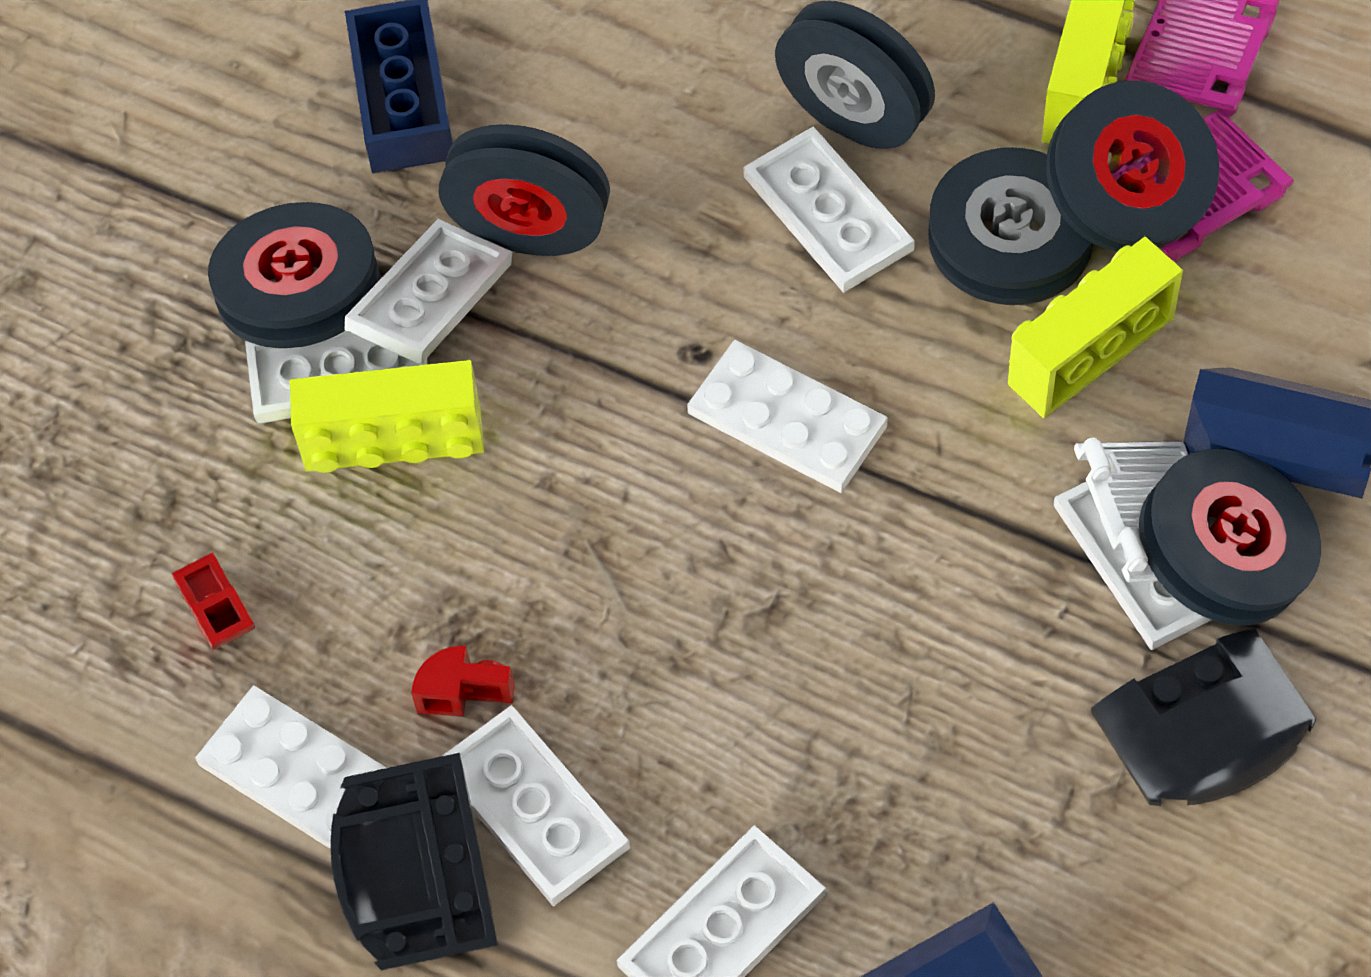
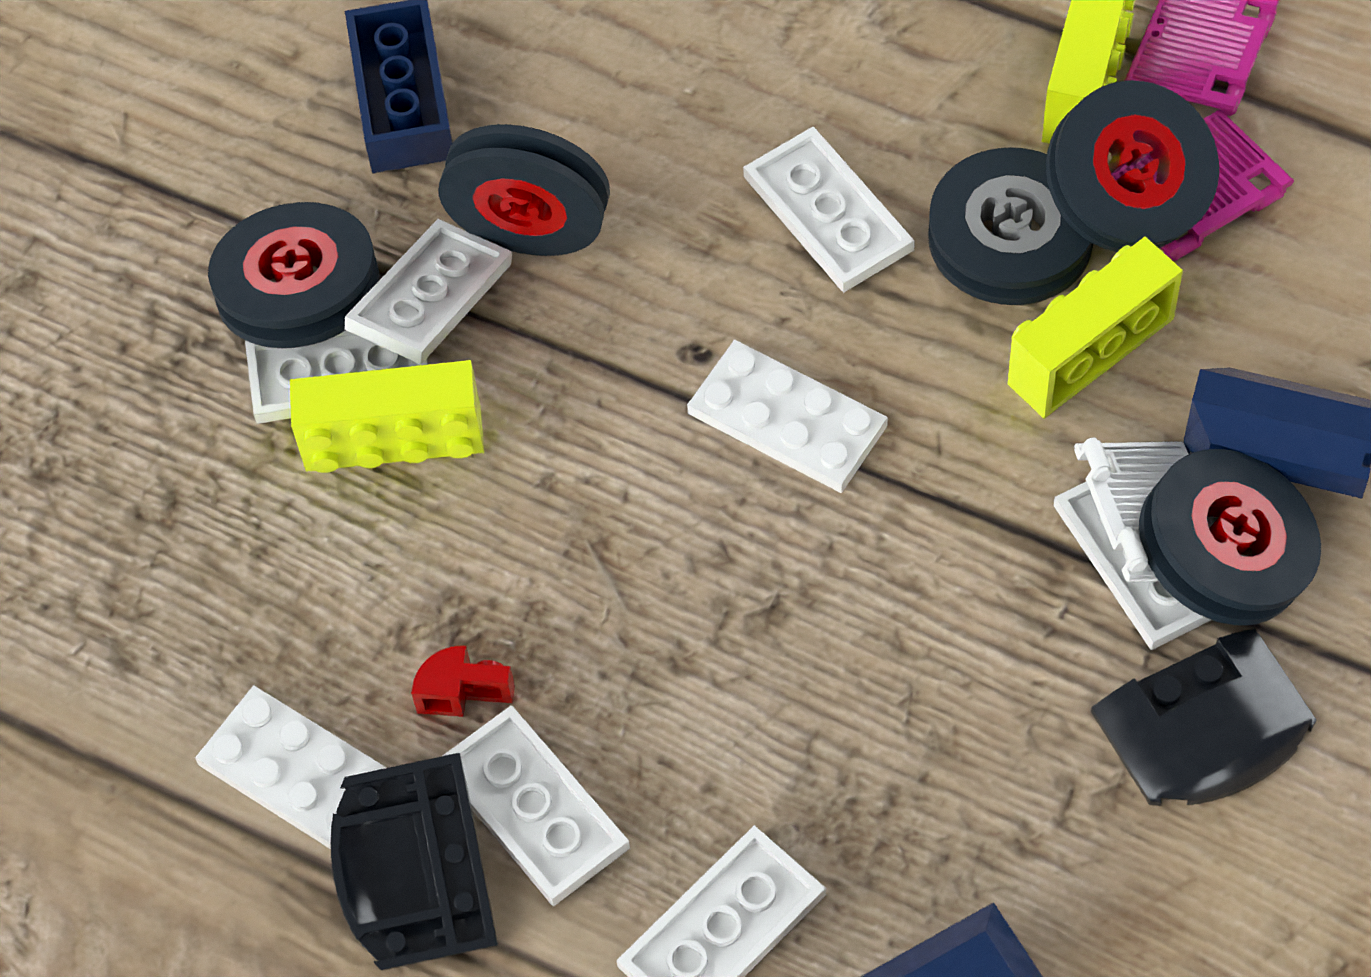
red brick [171,552,255,651] -> none
black wheel [775,0,935,149] -> none

